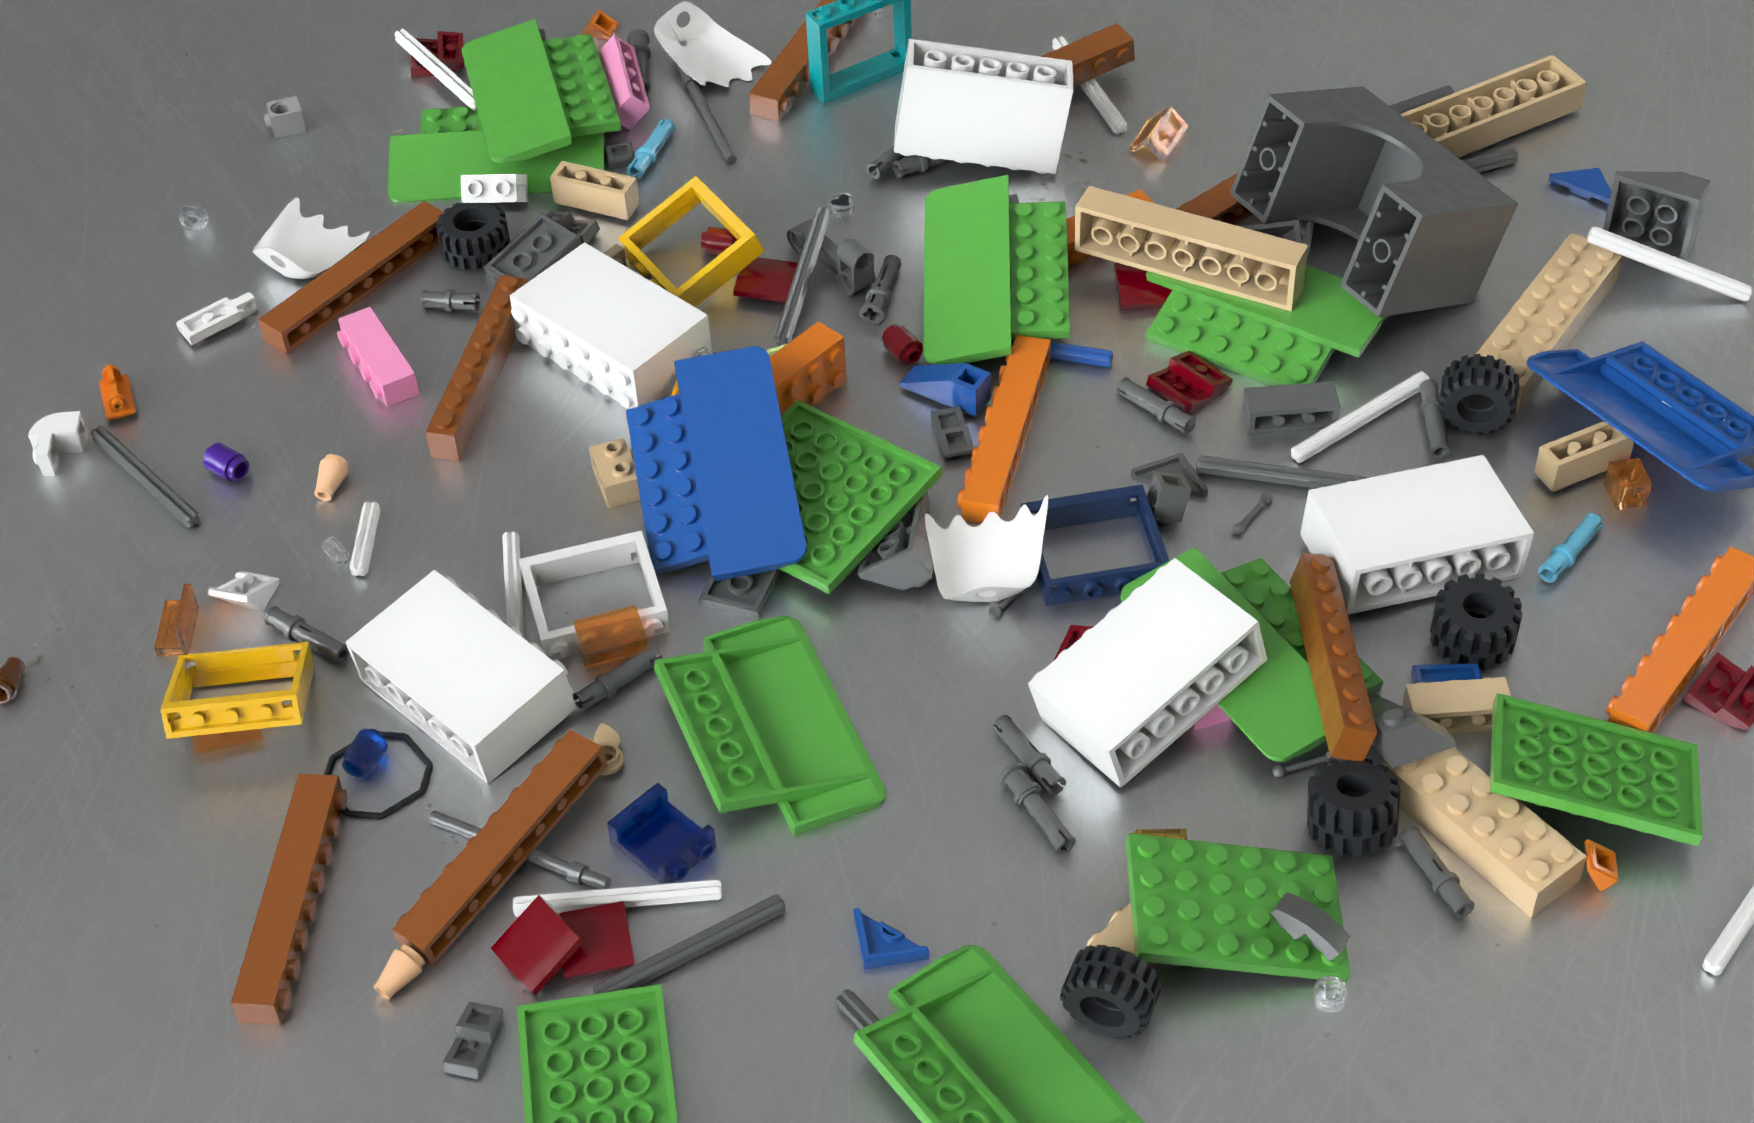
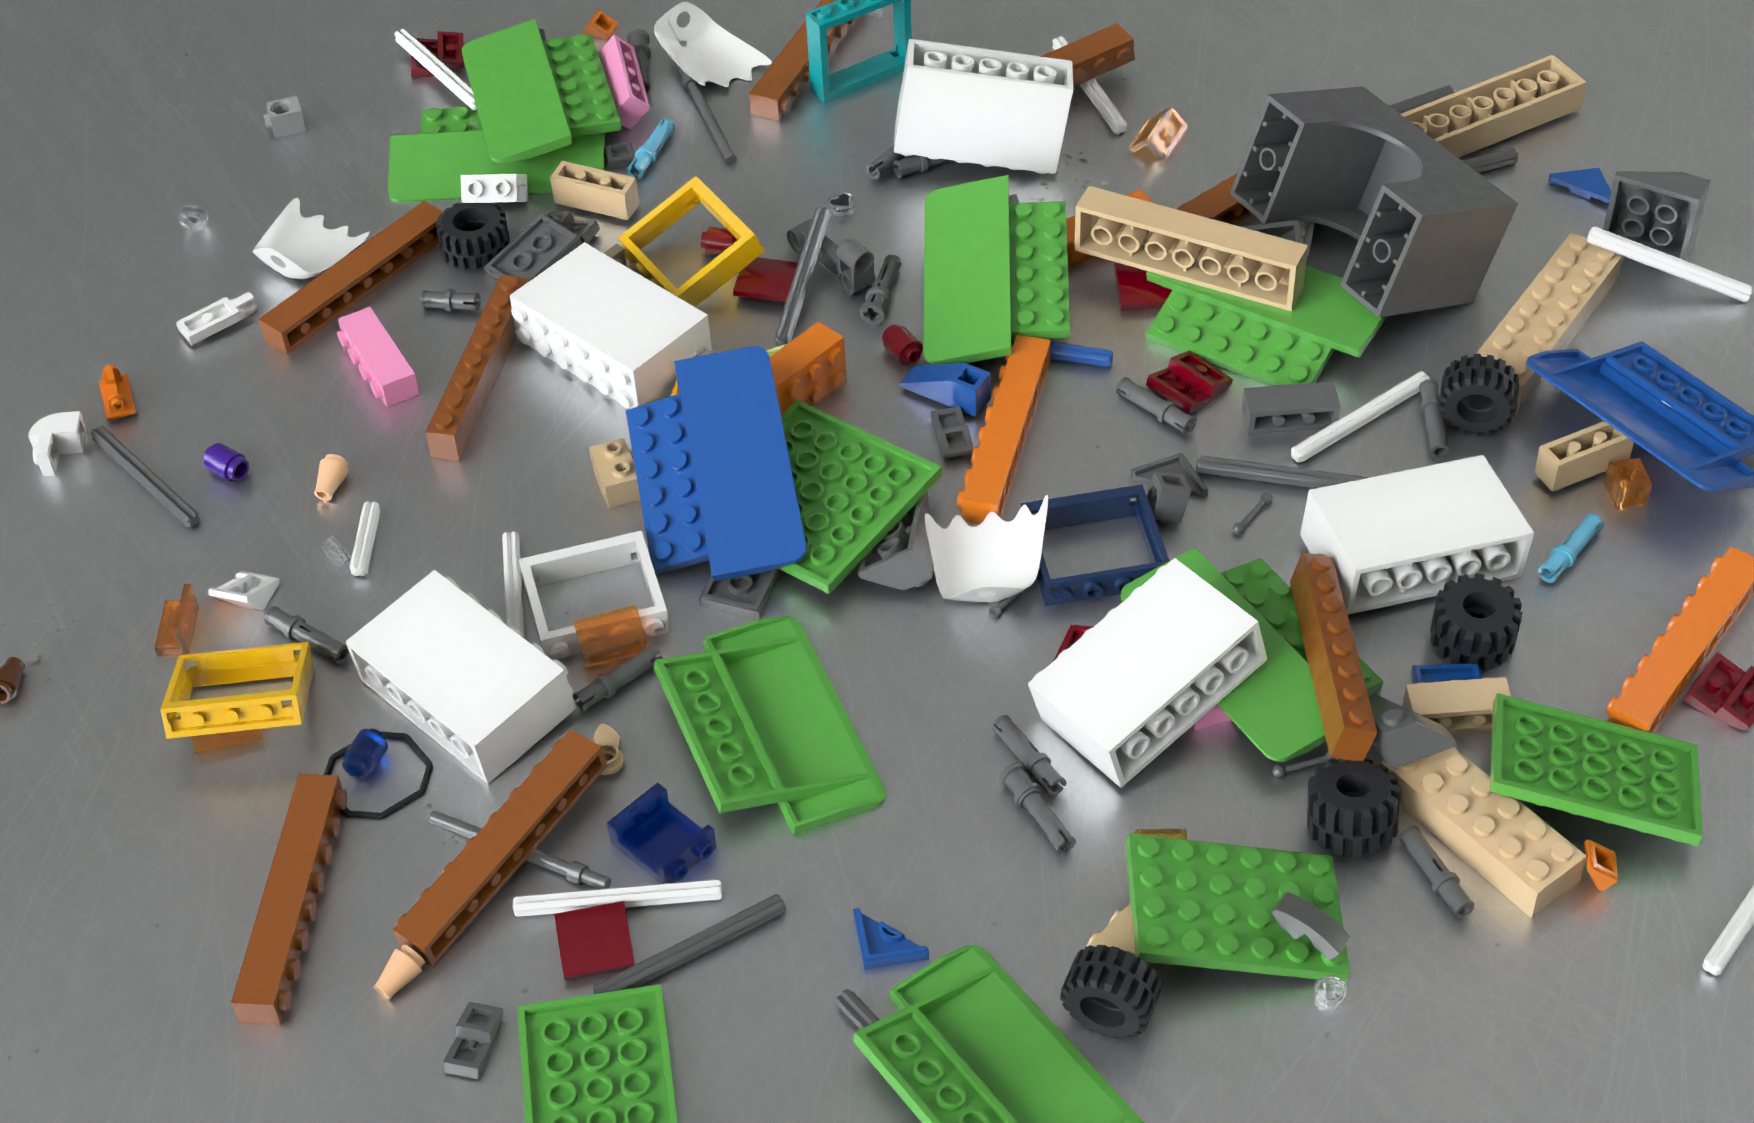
dark red slope [491,895,584,996] -> none

